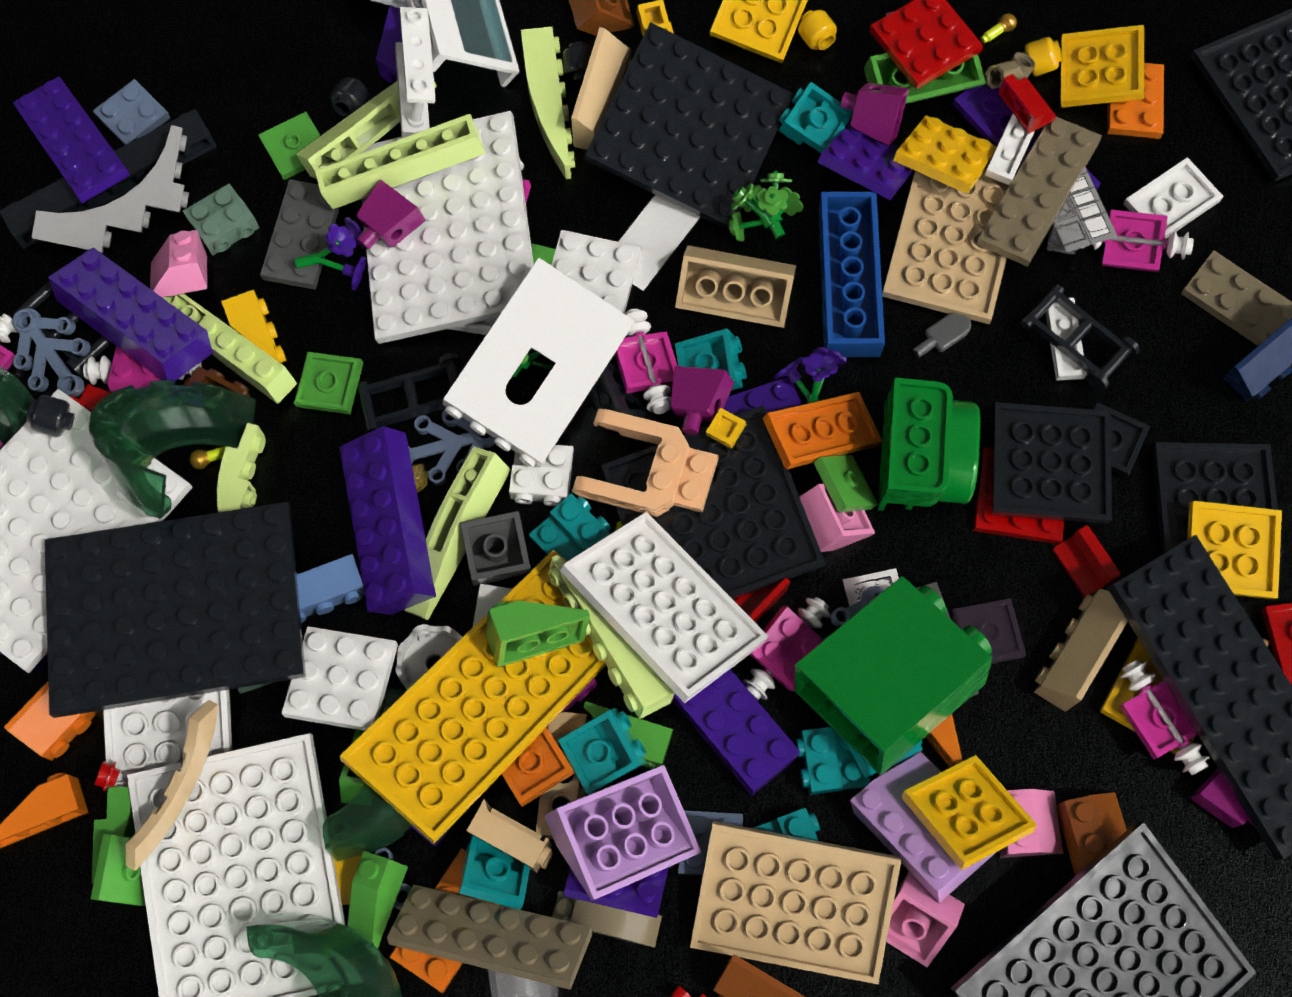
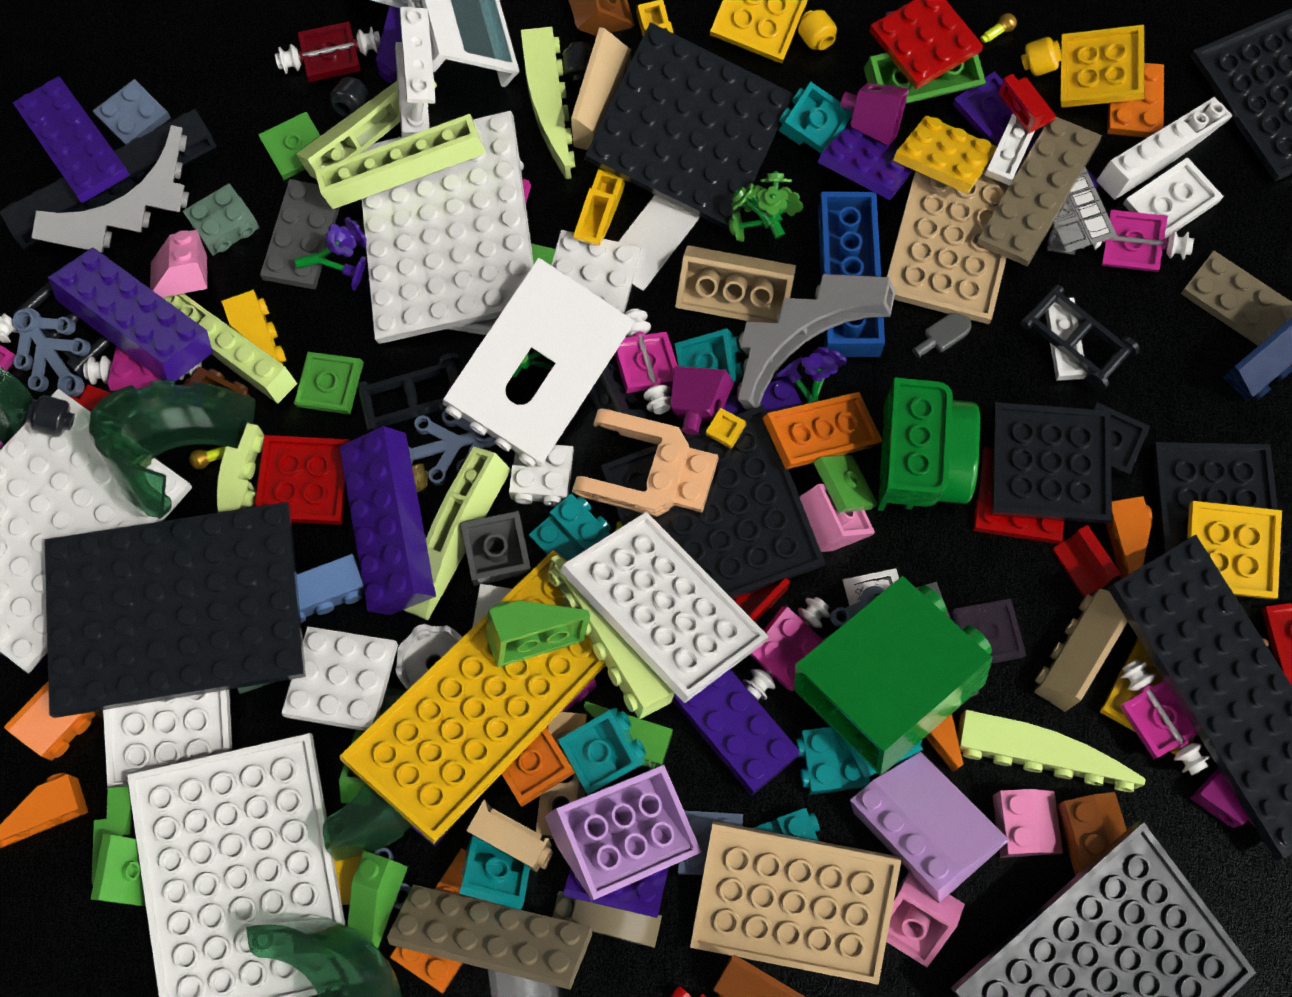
red plate [94,761,121,791] -> none
tan tile [125,700,218,871] -> none
magenta torso [357,180,426,250] -> none
yellow plate [901,755,1037,870] -> none
dark tan piece [985,52,1036,89] -> none
none -> red plate [255,435,351,525]
none -> dark red plate [275,21,381,82]
none -> yellow slope [573,169,625,246]
none -> light grey arch [737,274,896,411]
none -> yellowish green slope [957,710,1145,792]
none -> white slope [1096,97,1233,200]
none -> orange slope [1105,496,1152,579]

